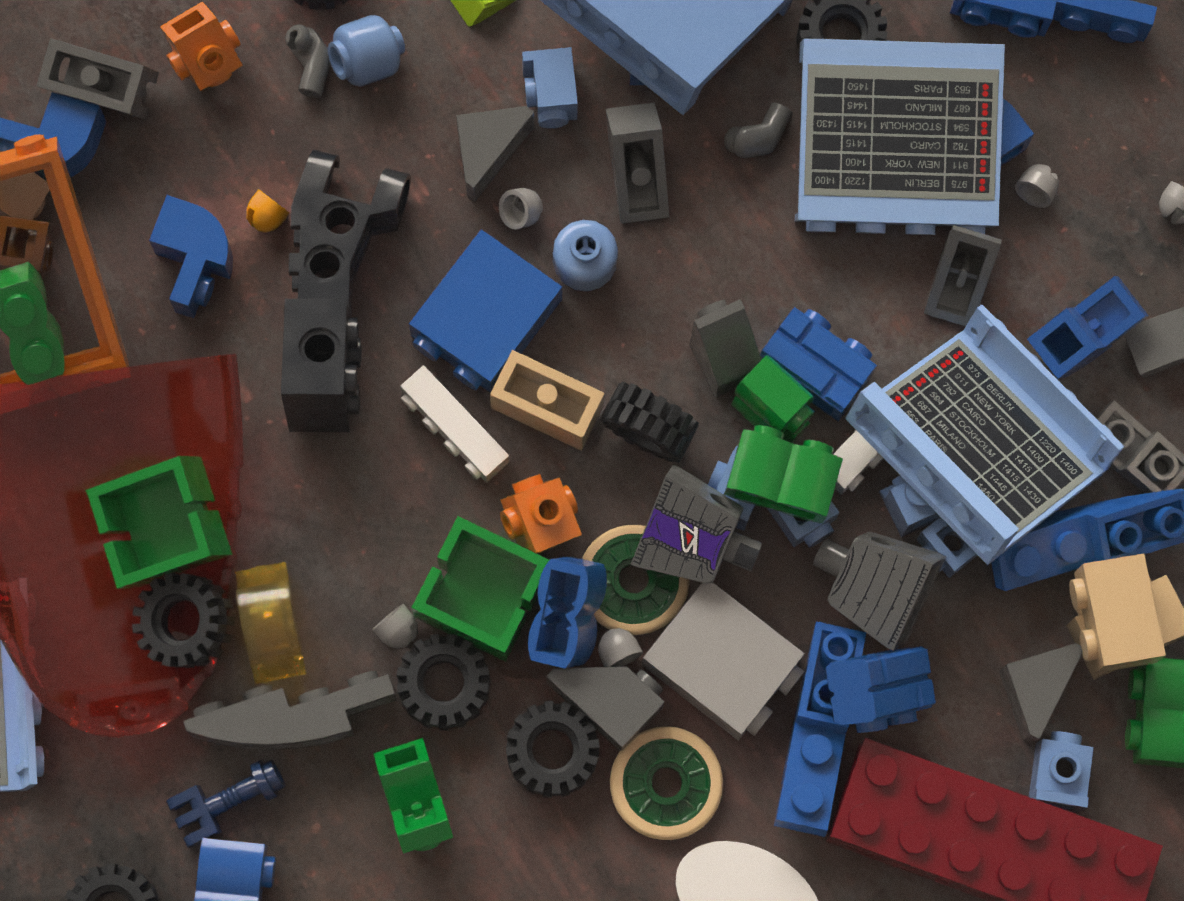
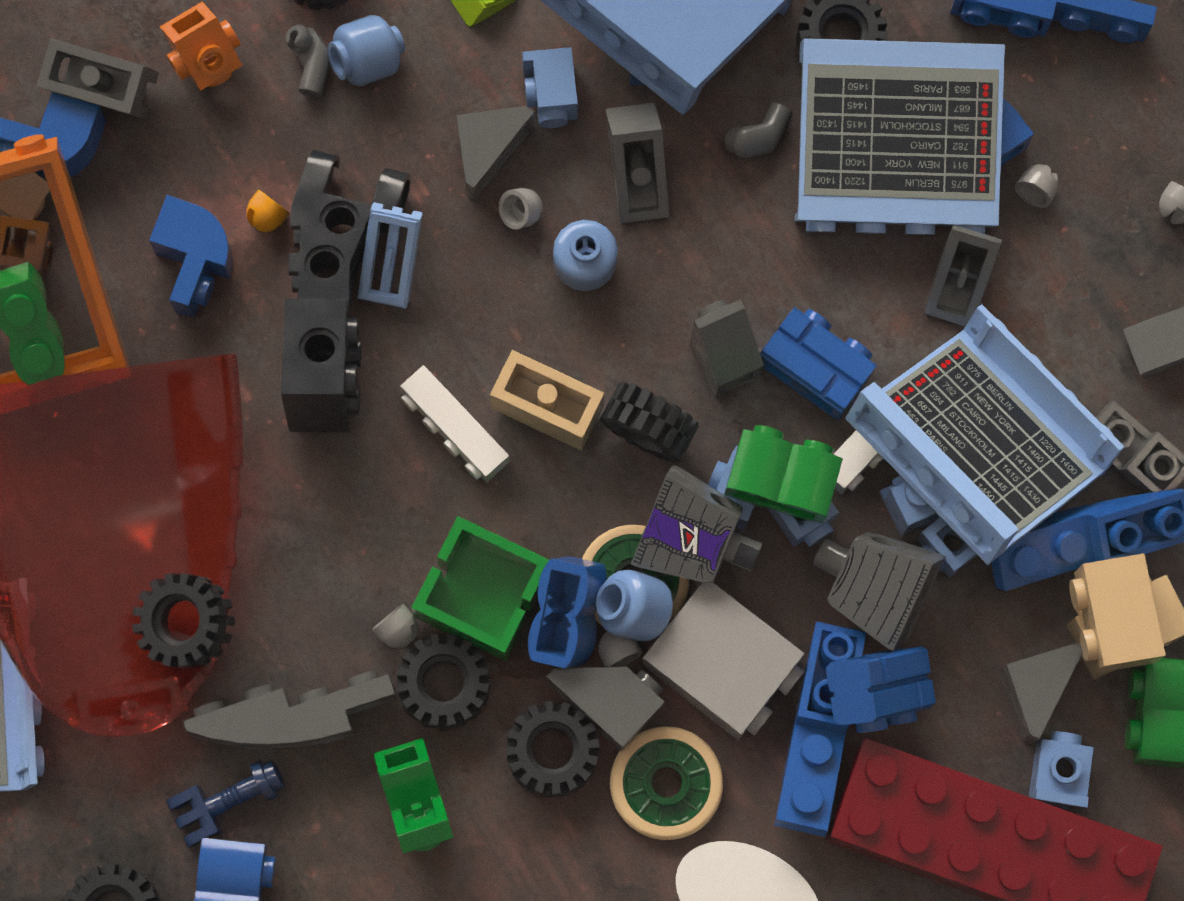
green piece [86,456,232,589] -> none
clear yellow brick [236,561,306,684] -> none
blue brick [409,229,562,393] -> none
orange brick [500,474,582,553] -> none
green brick [731,355,815,443] -> none
blue brick [1027,276,1149,379] -> none
none -> light blue tile [357,202,423,309]
none -> medium blue head [596,570,673,641]

